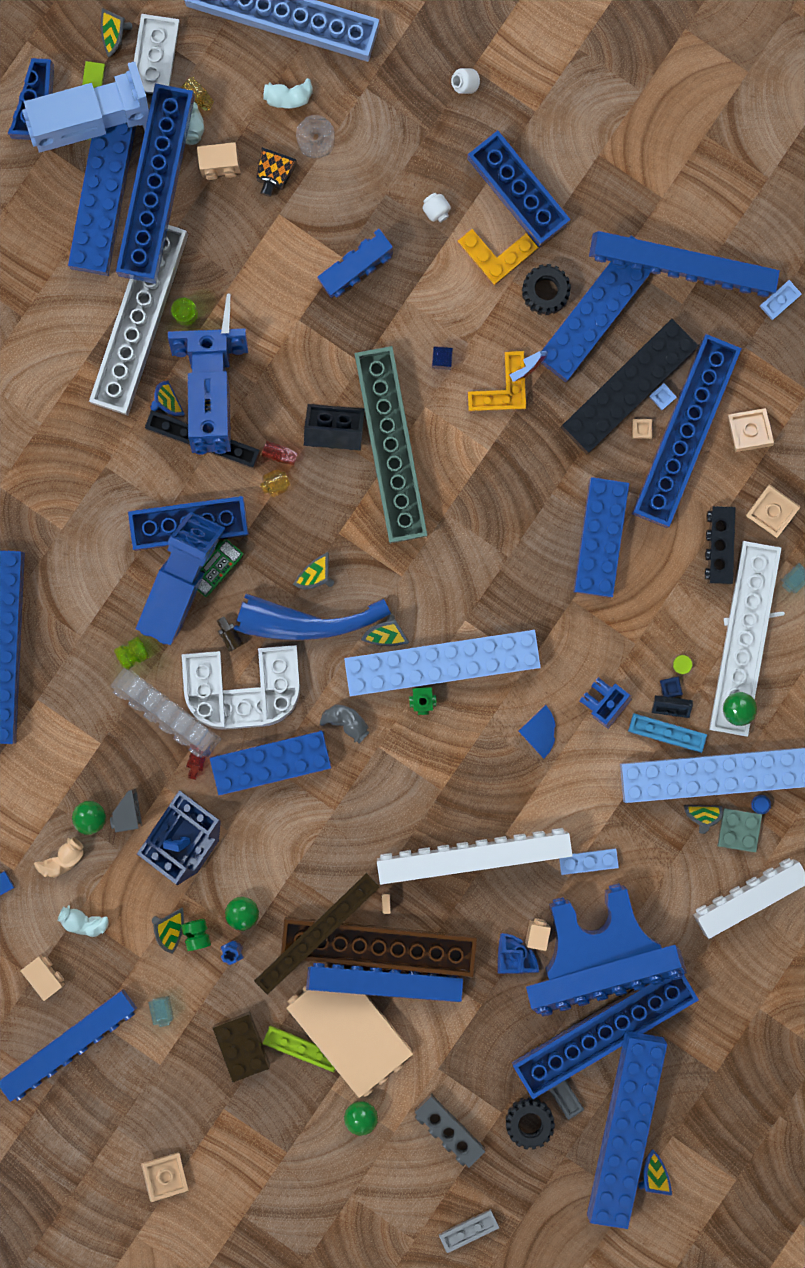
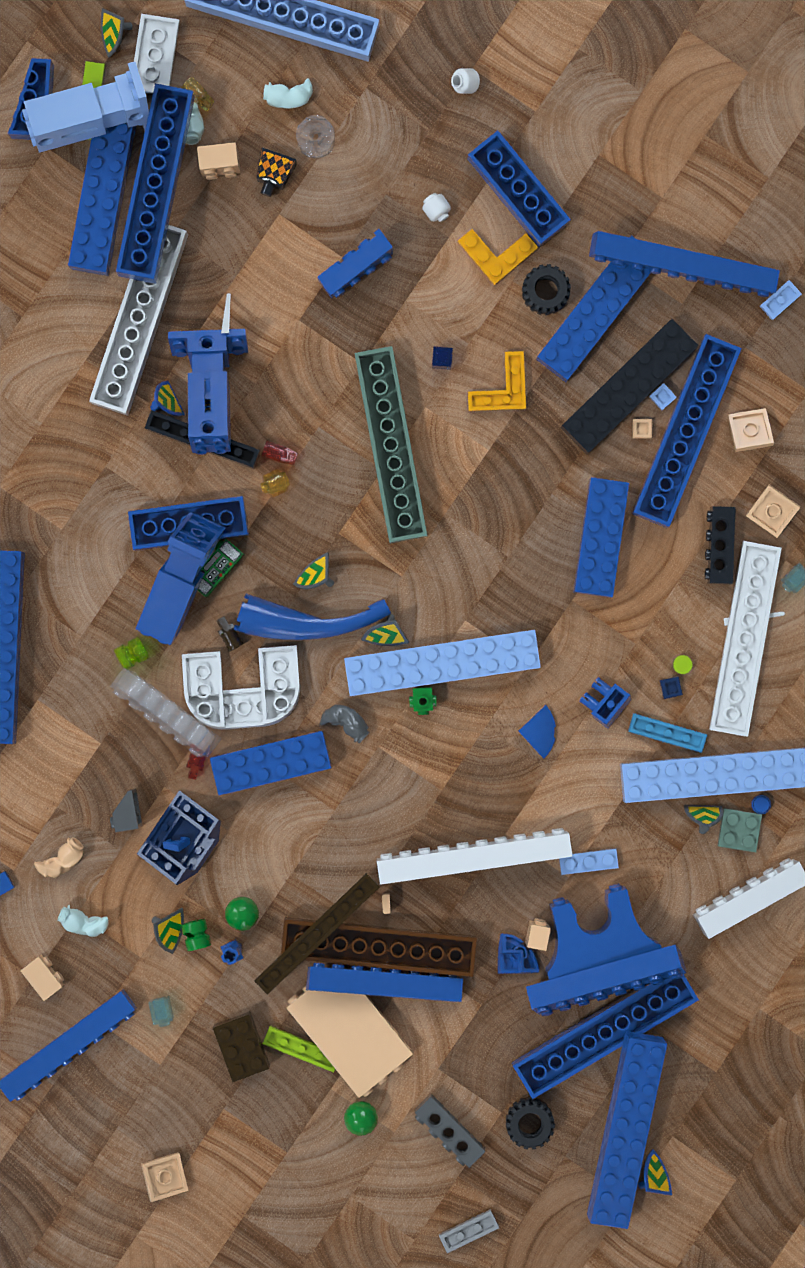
green piece [72,801,106,835] -> none
clear neon green wheel [171,297,198,326] -> none
black slope [303,404,365,451] -> none
light blue slope [510,351,547,381] -> none
dark grey tile [549,1080,584,1120] -> none
black plate [651,695,693,718] -> none
green piece [723,692,757,726] -> none

